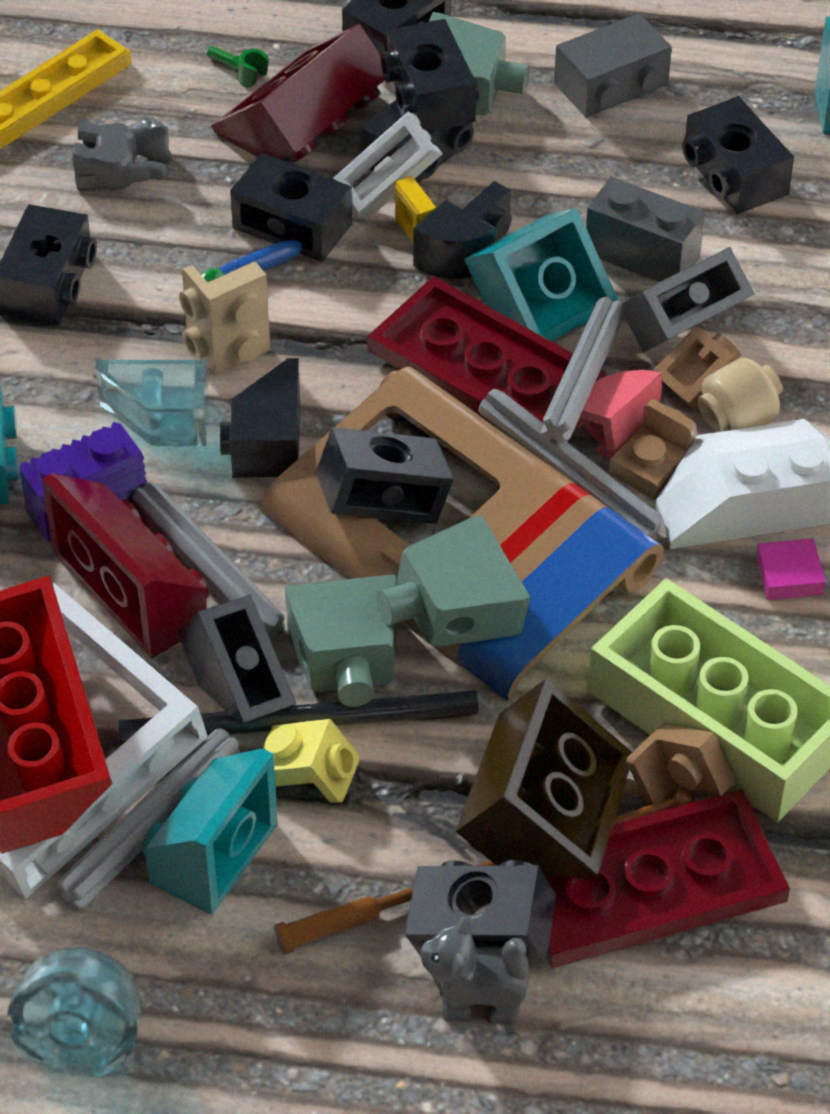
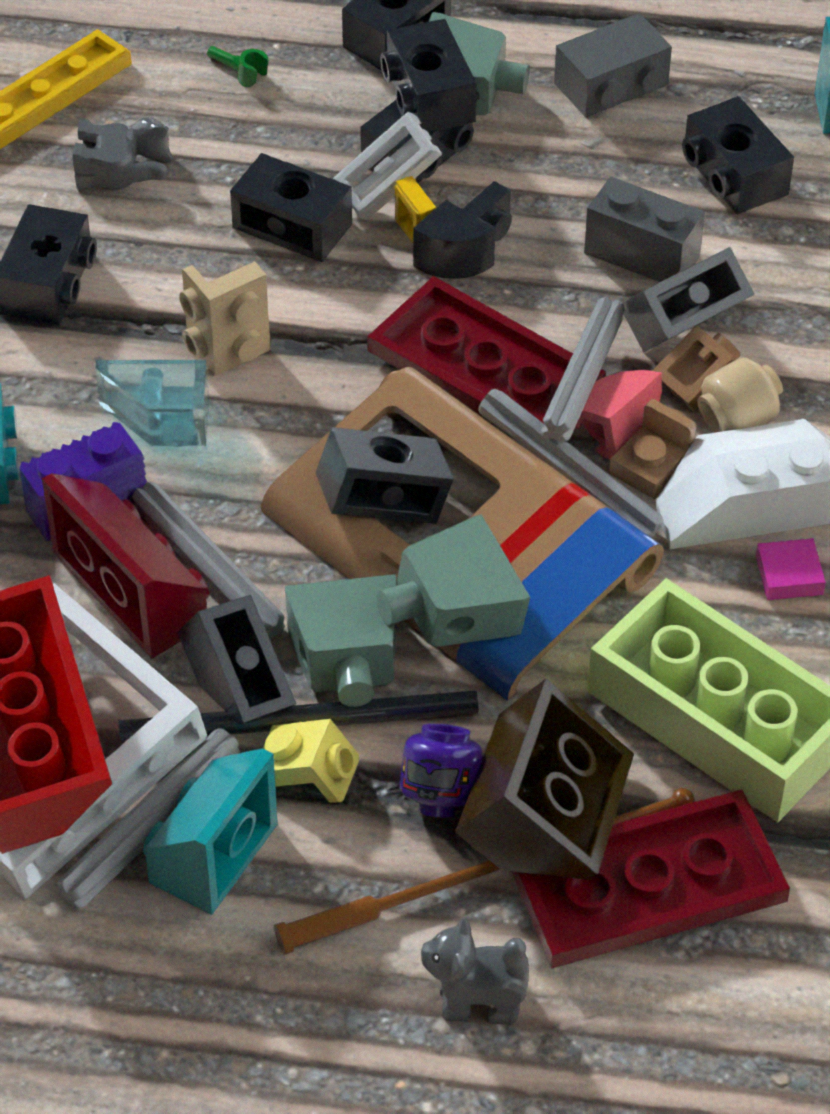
clear light blue cylinder [7,946,143,1077] -> none
blue piece [201,240,302,282] -> none
dark red slope [211,24,385,163] -> none
black slope [220,358,300,478] -> none
black brick [405,860,556,965] -> none
teal slope [464,207,618,341] -> none
medium nougat bracket [626,723,737,805] -> none
none -> dark purple head [400,724,483,818]

